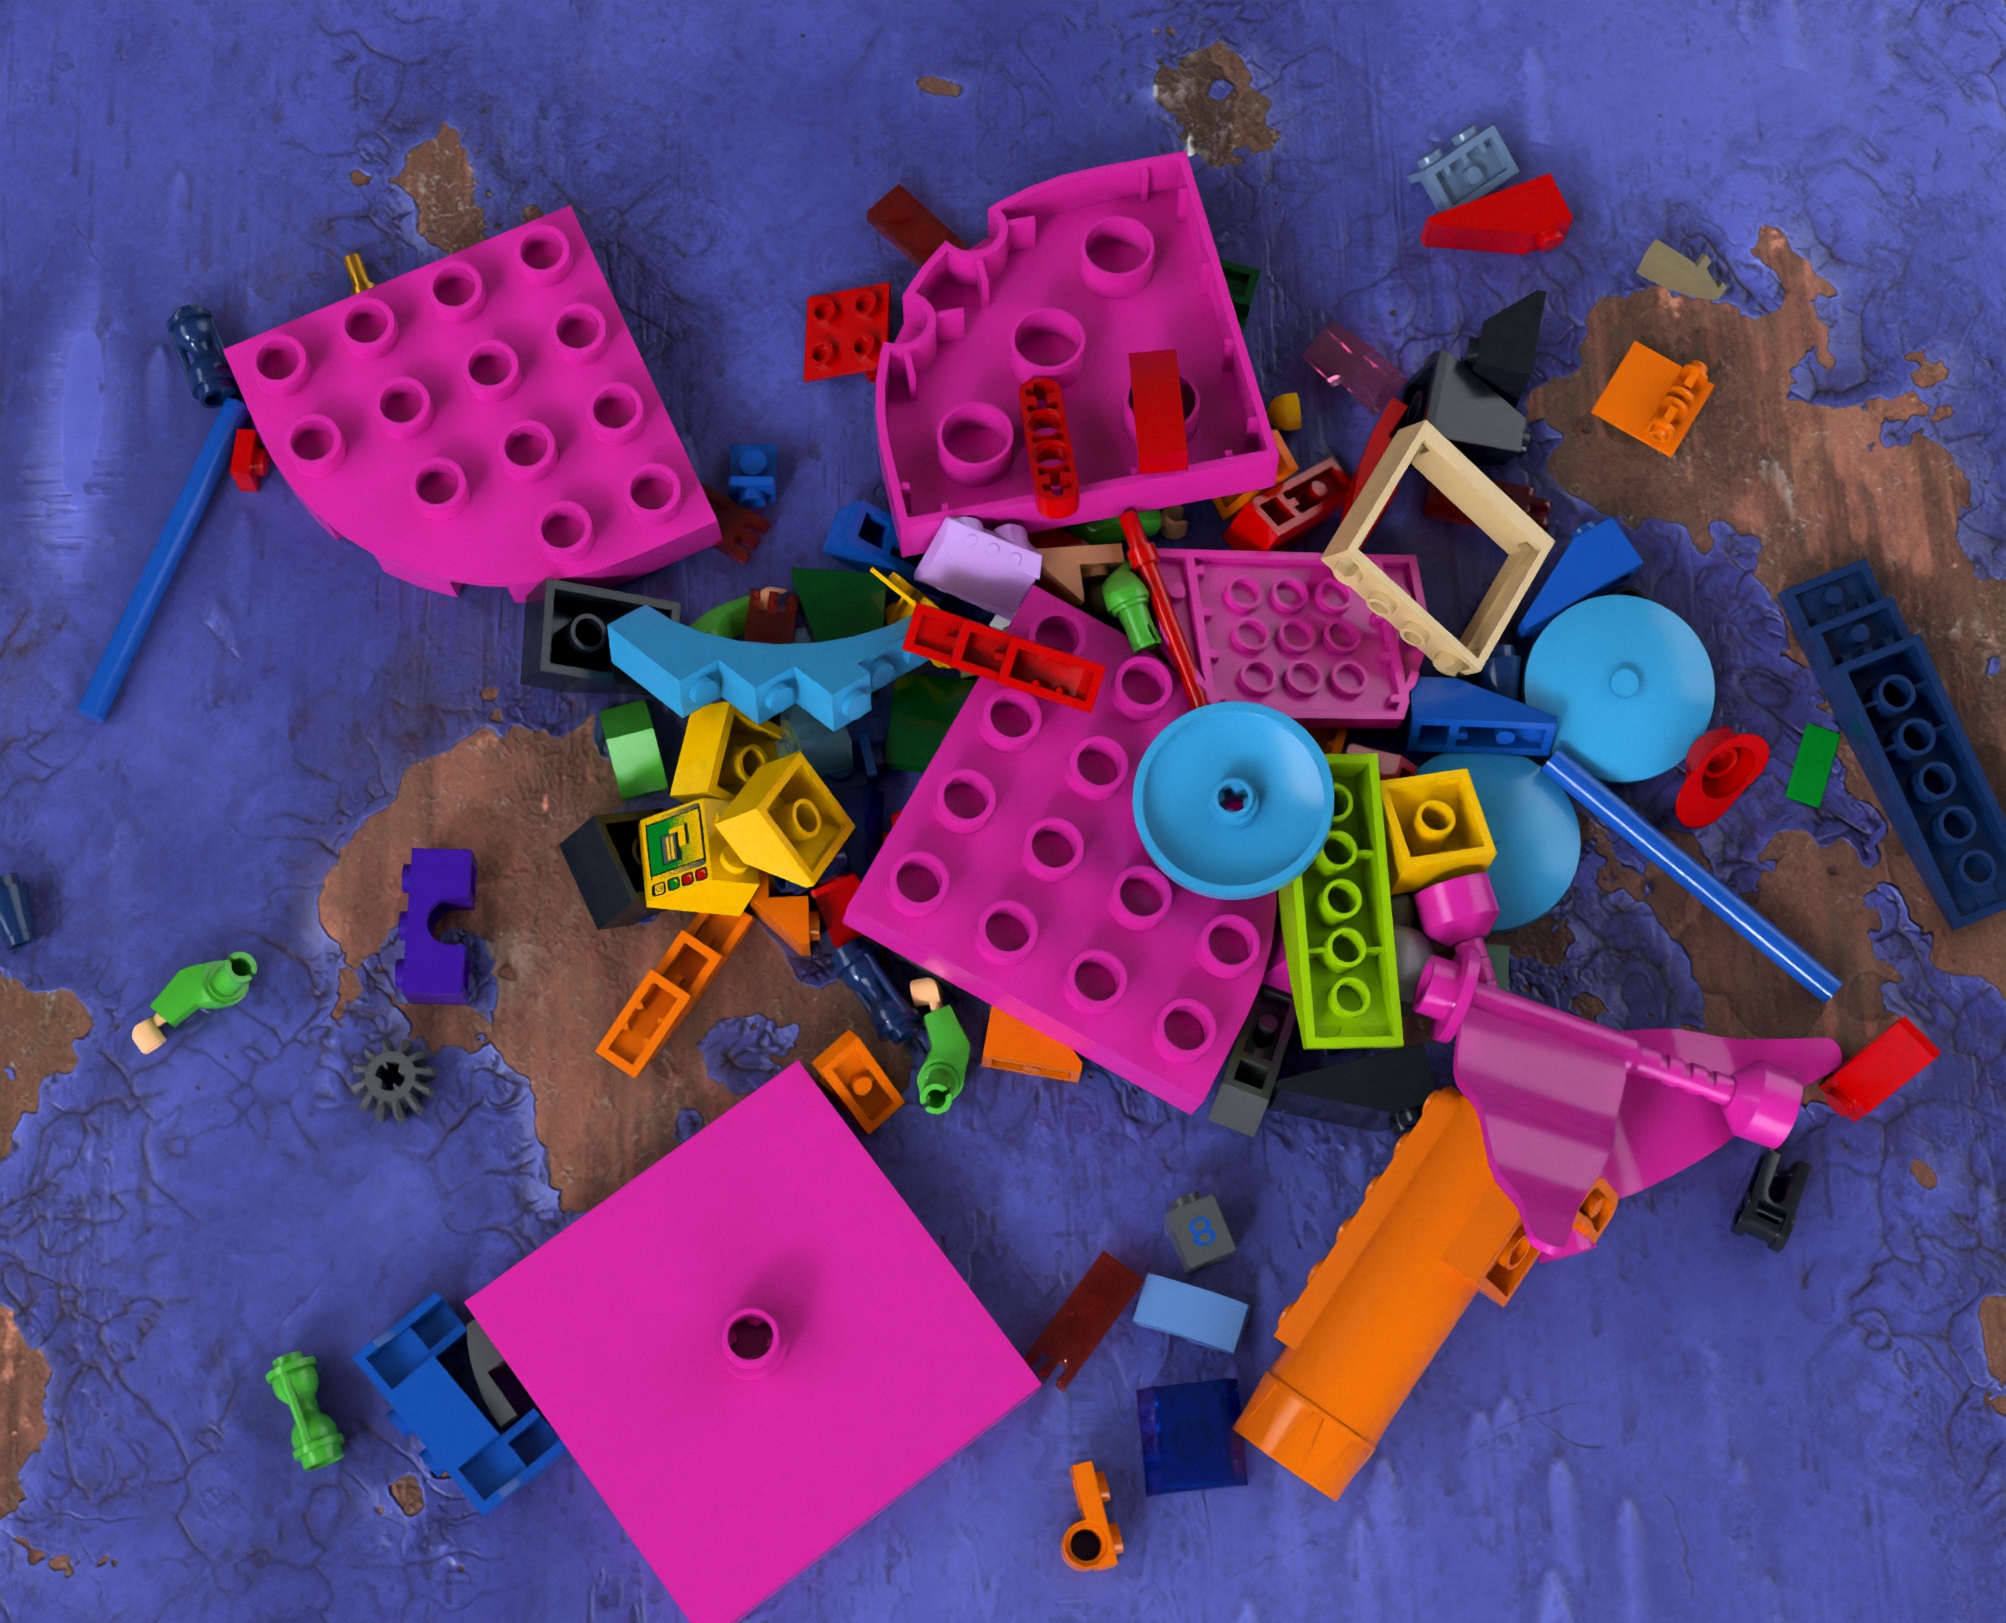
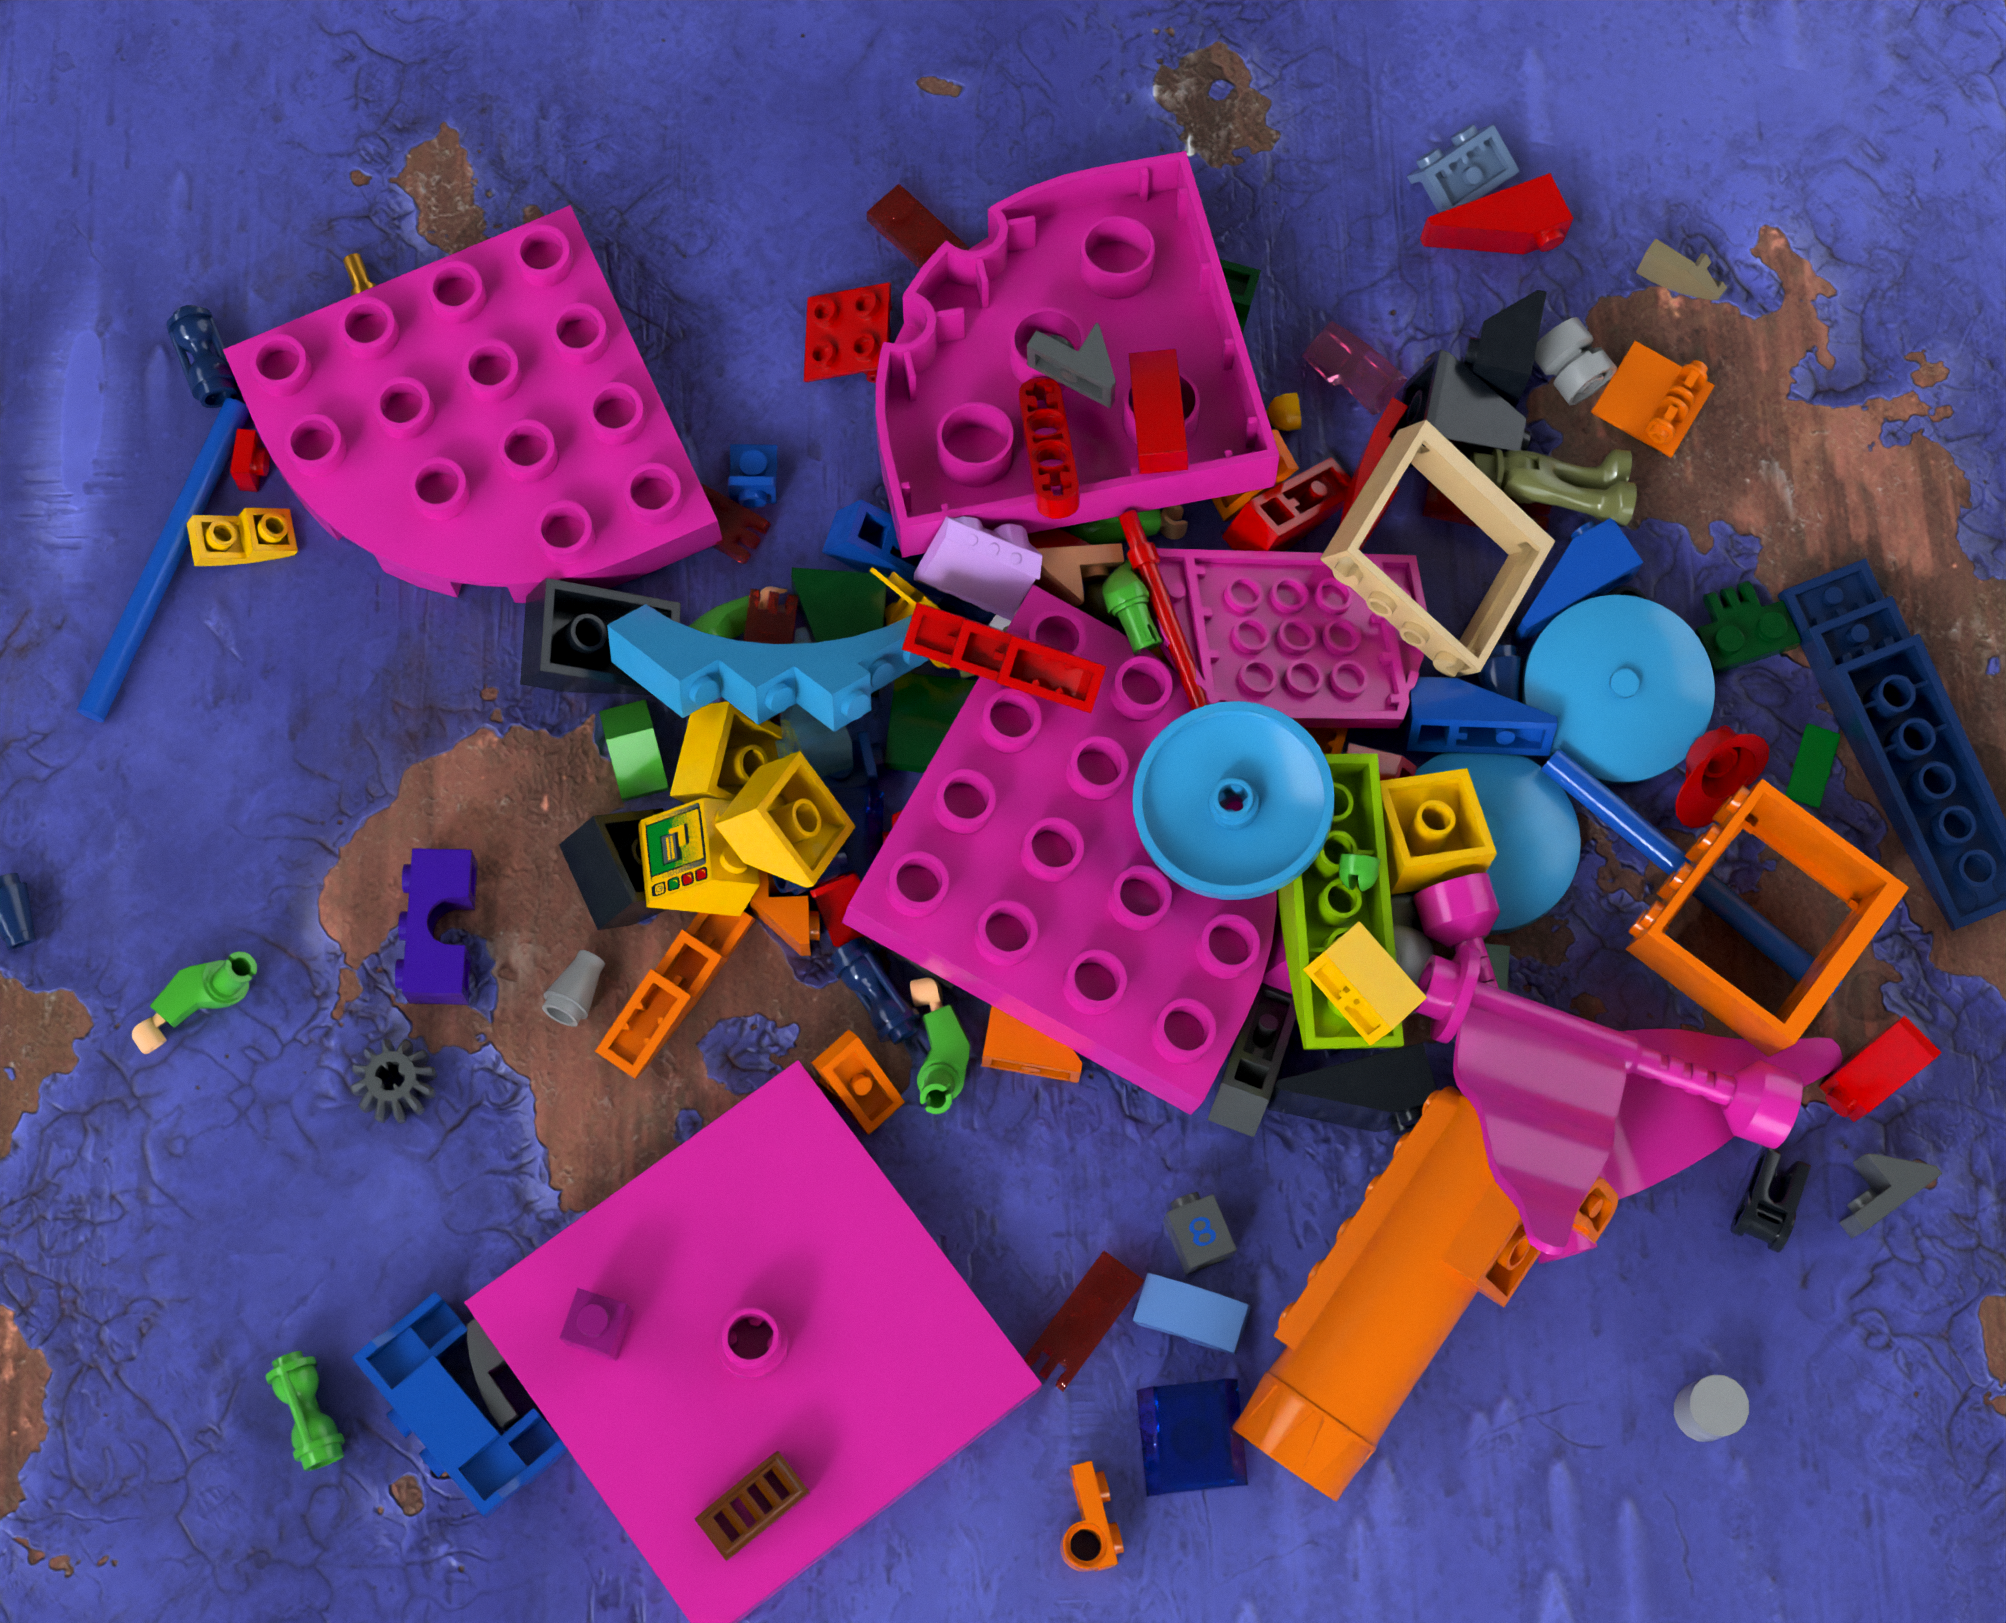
none -> yellow slope [186,508,298,566]
none -> light grey cone [542,950,605,1027]
none -> magenta brick [560,1288,633,1361]
none -> reddish brown slope [695,1450,810,1562]
none -> dark grey slope [1027,323,1116,408]
none -> yellow hinge [1303,921,1427,1046]
none -> bright green hinge [1339,854,1381,891]
none -> olive piece [1470,449,1637,527]
none -> light grey wheel [1534,317,1617,405]
none -> orange window [1626,779,1909,1057]
none -> light grey piece [1674,1375,1749,1442]
none -> dark green hinge [1694,581,1801,675]
none -> dark grey slope [1839,1153,1942,1239]

